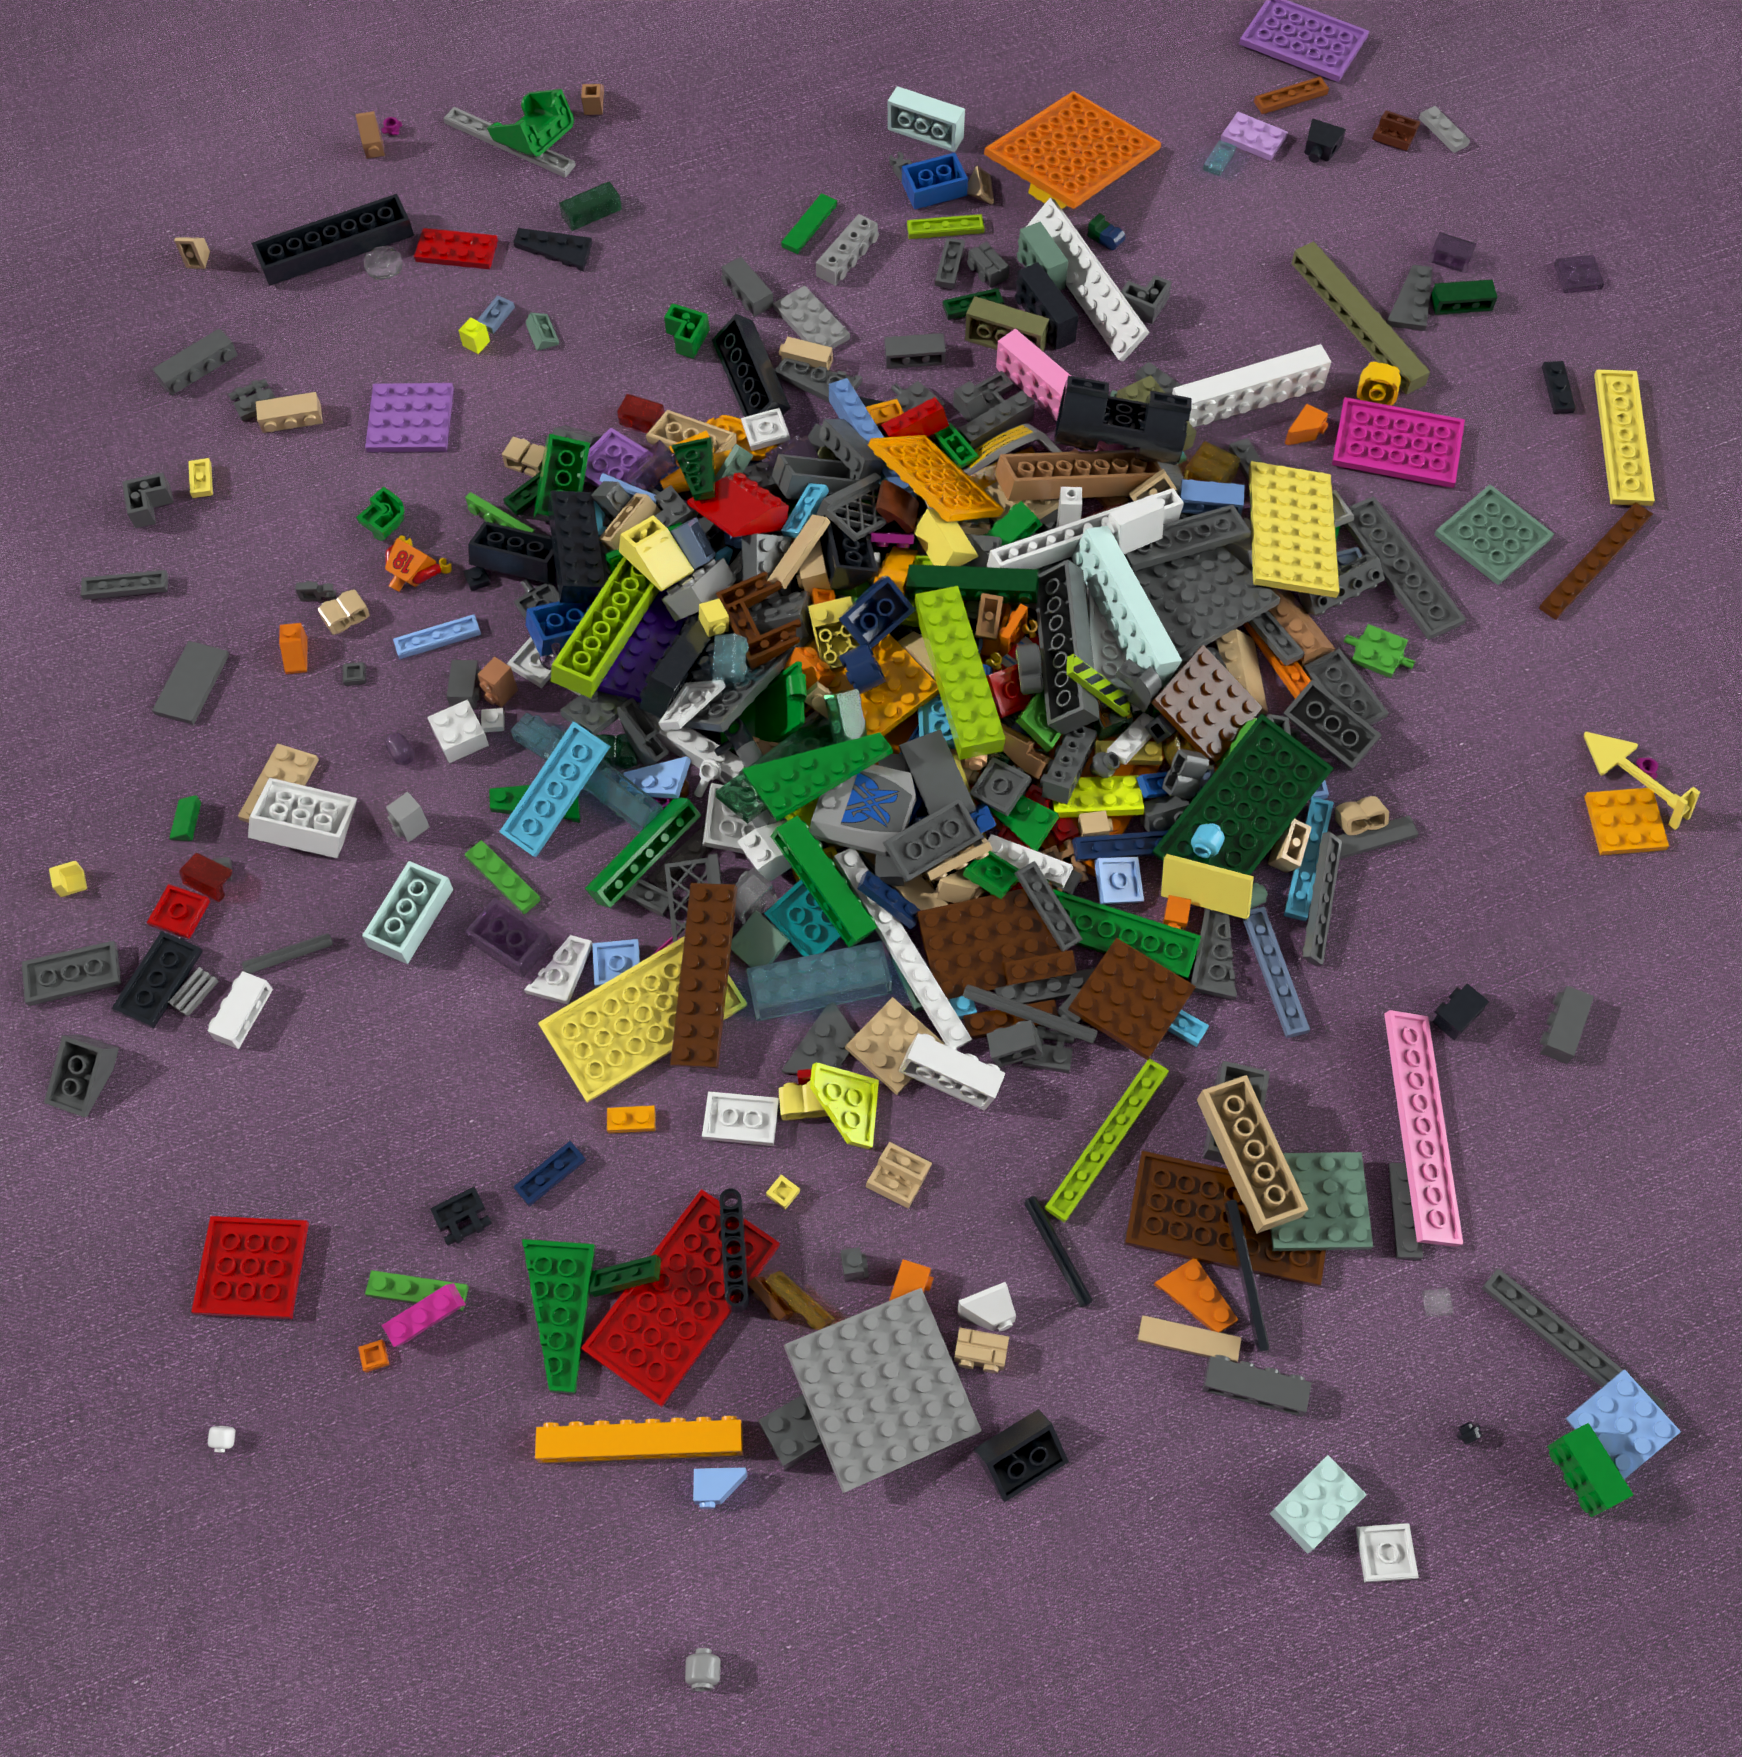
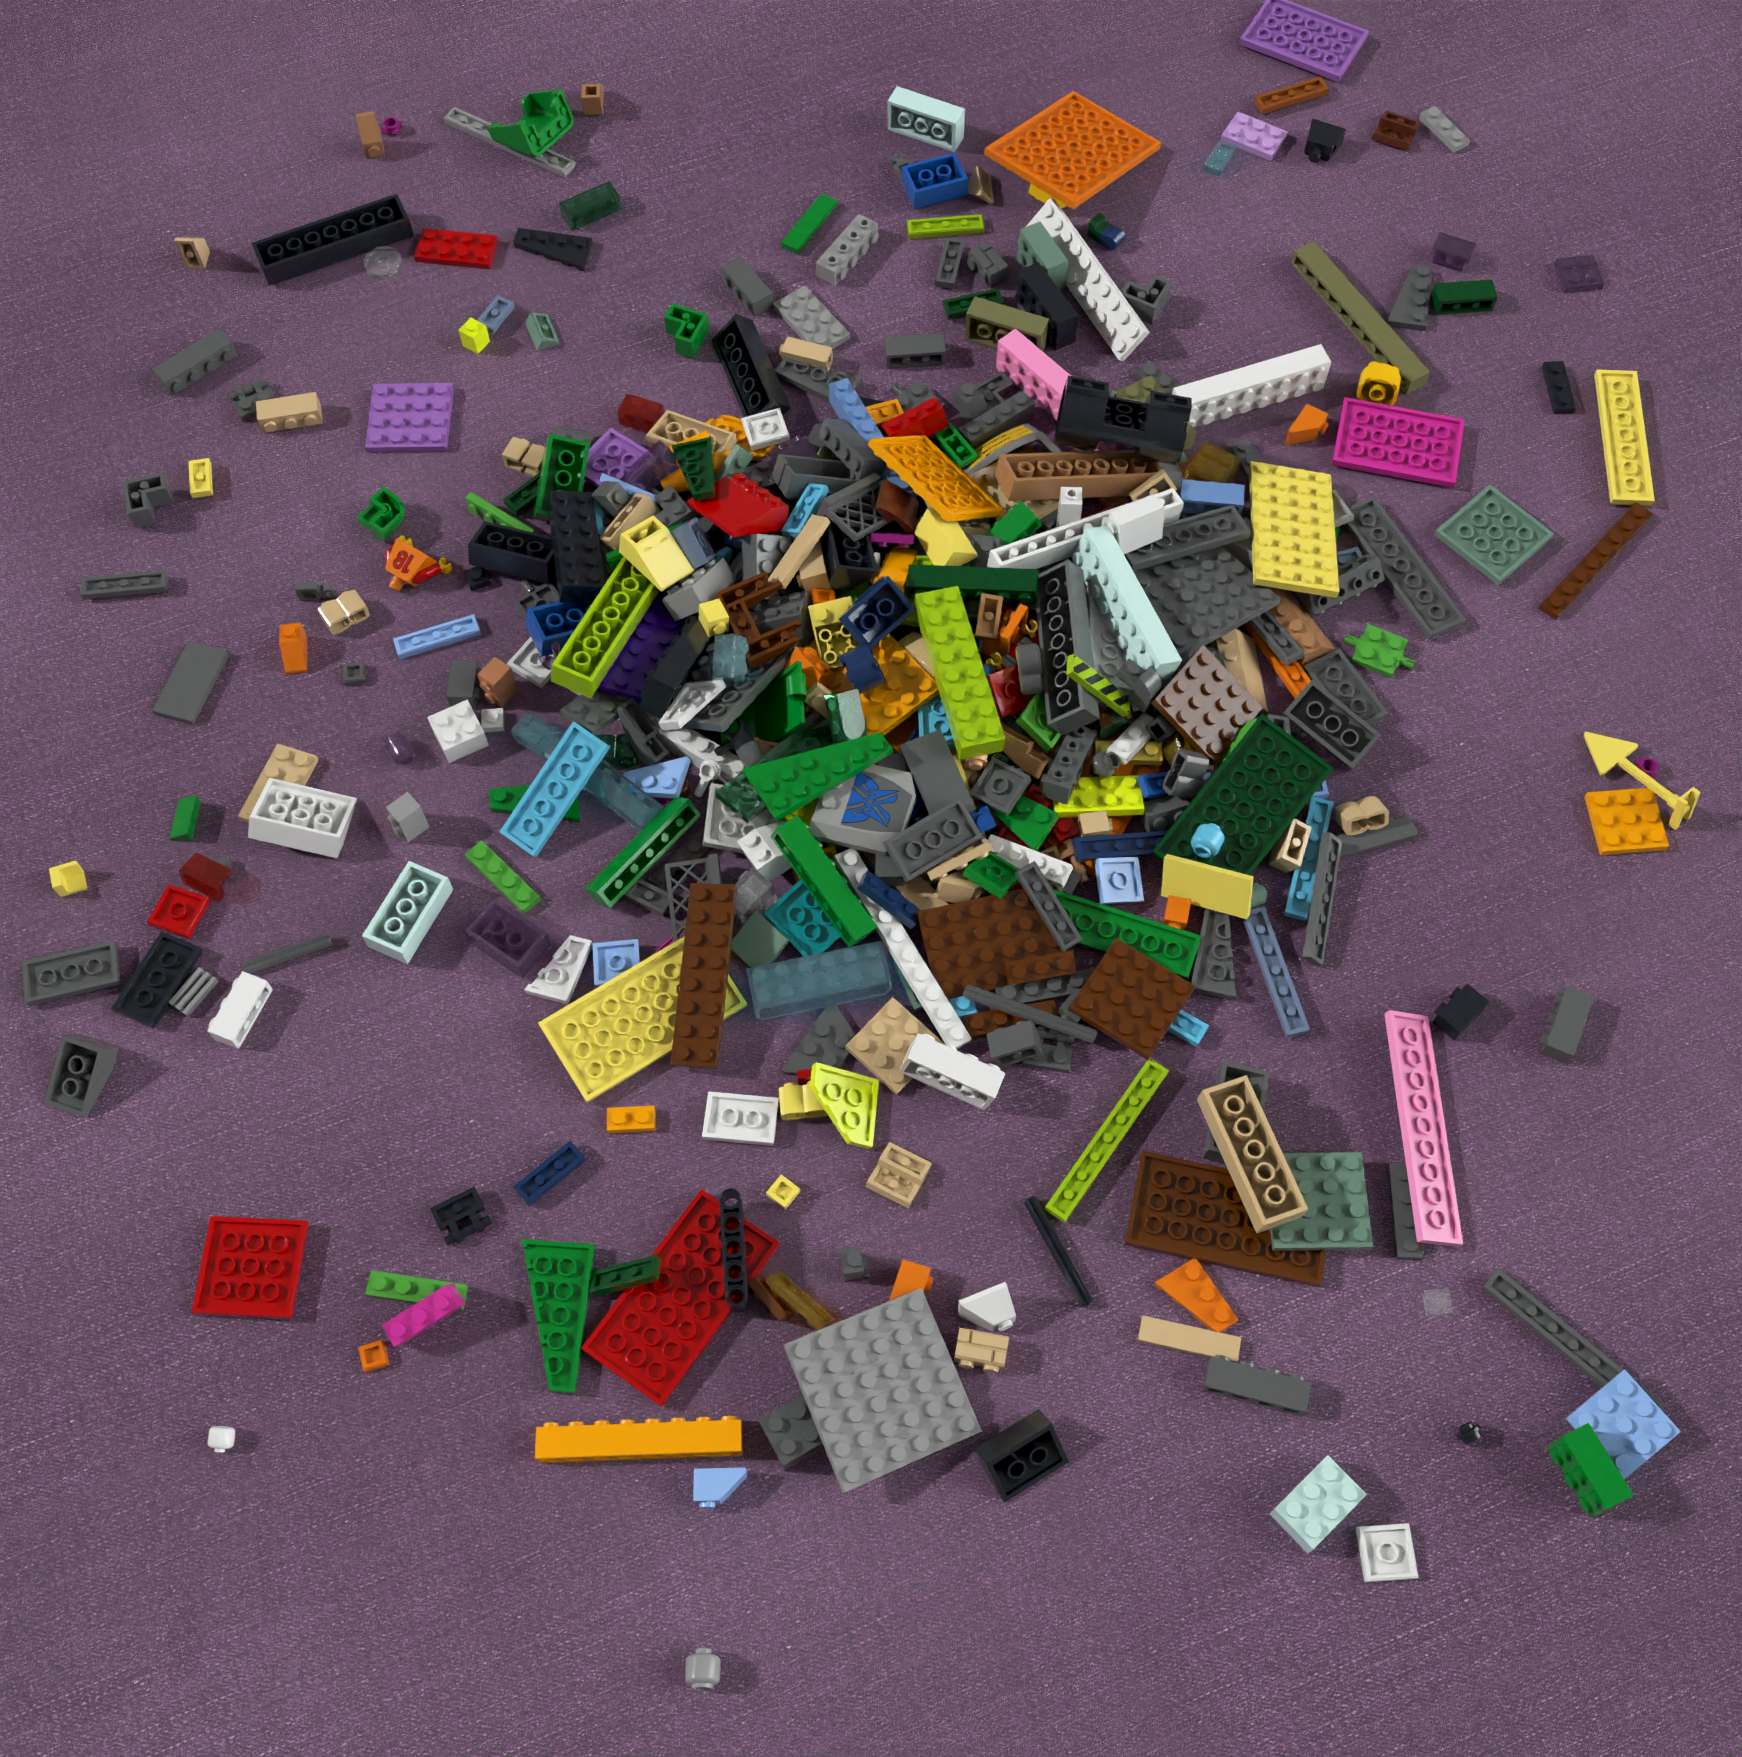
black tile [1224,1200,1270,1352] -> none

